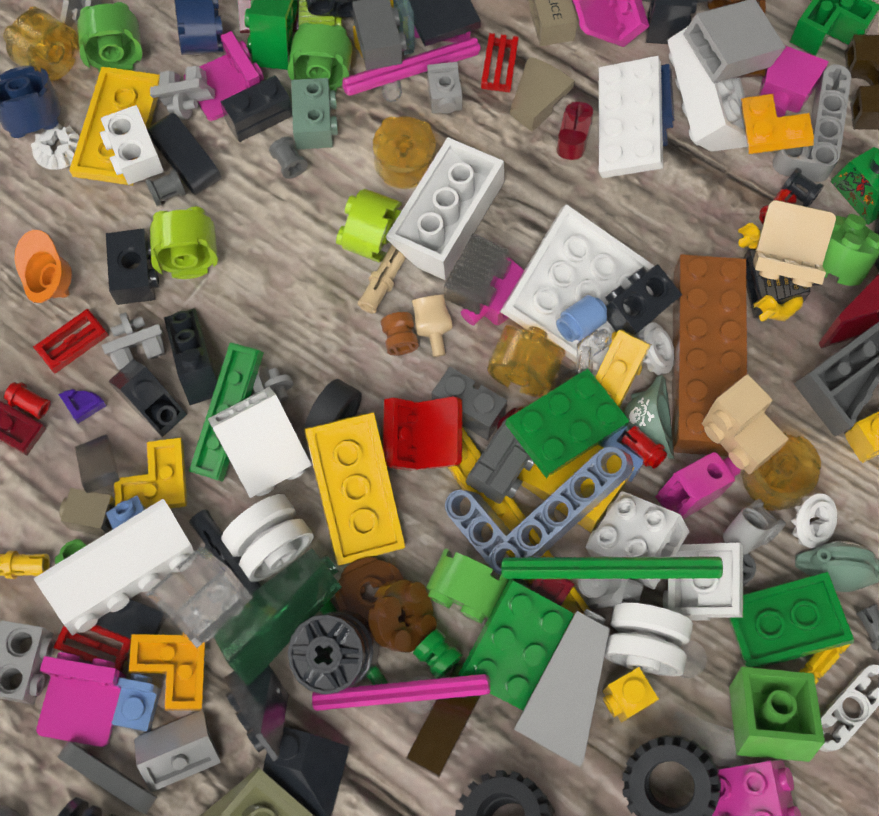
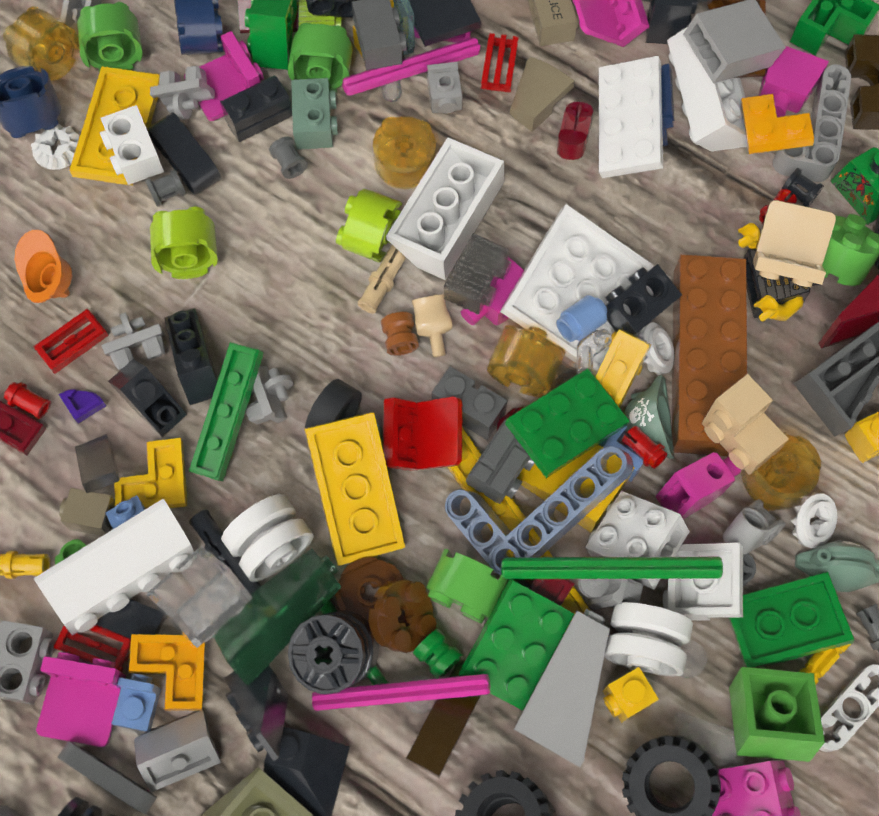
black brick [106,228,160,305] -> none
white brick [208,387,311,498] -> none

